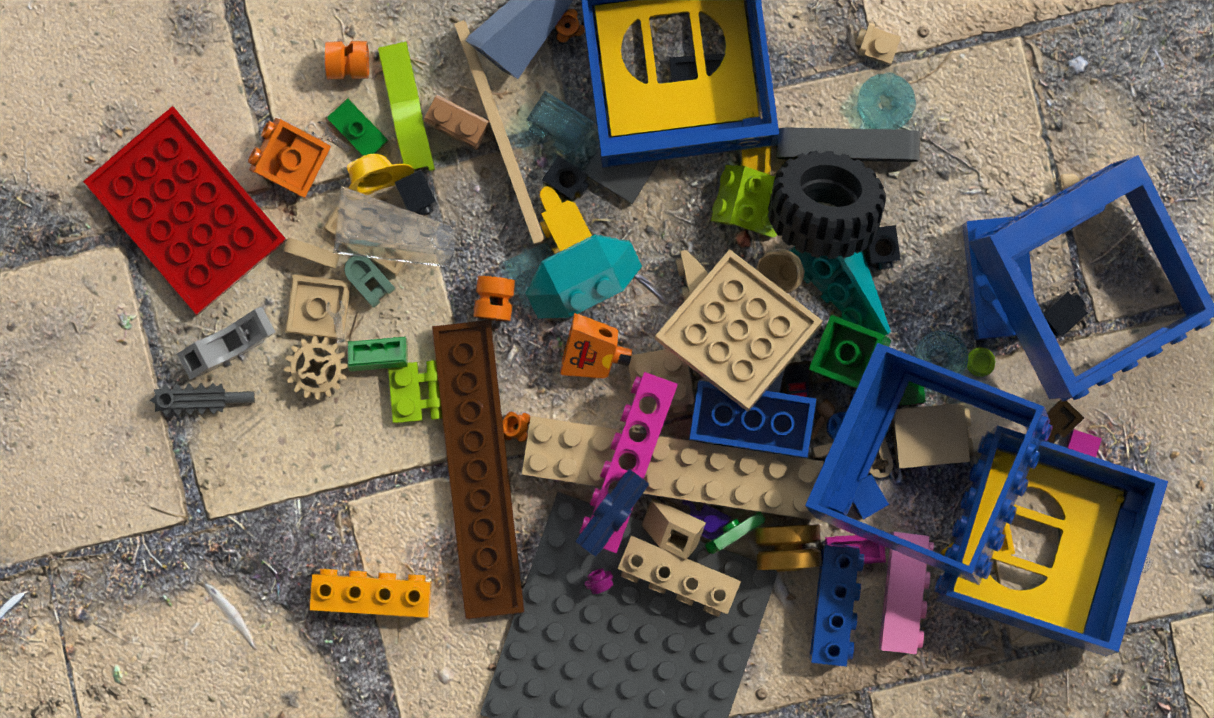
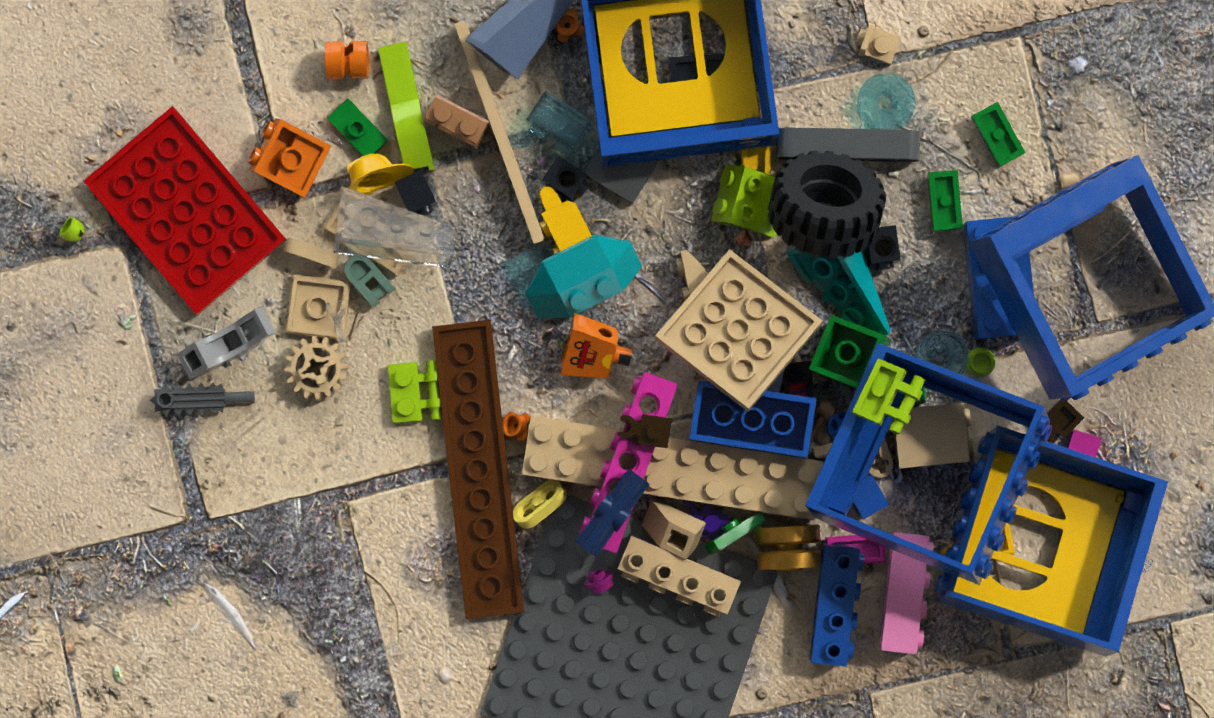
light orange brick [310,569,432,618] -> none
green plate [348,336,408,372] -> none
orange wheel [473,276,515,322] -> none
tan plate [628,349,695,414] -> none
tan hair [756,250,805,293] -> none
black brick [1043,291,1088,338] -> none
none -> lime hinge [59,216,85,243]
none -> light yellow plate [513,480,567,529]
none -> dark brown plate [618,414,672,449]
none -> lime plate [852,358,925,435]
none -> green plate [927,170,963,232]
none -> green plate [971,102,1026,168]

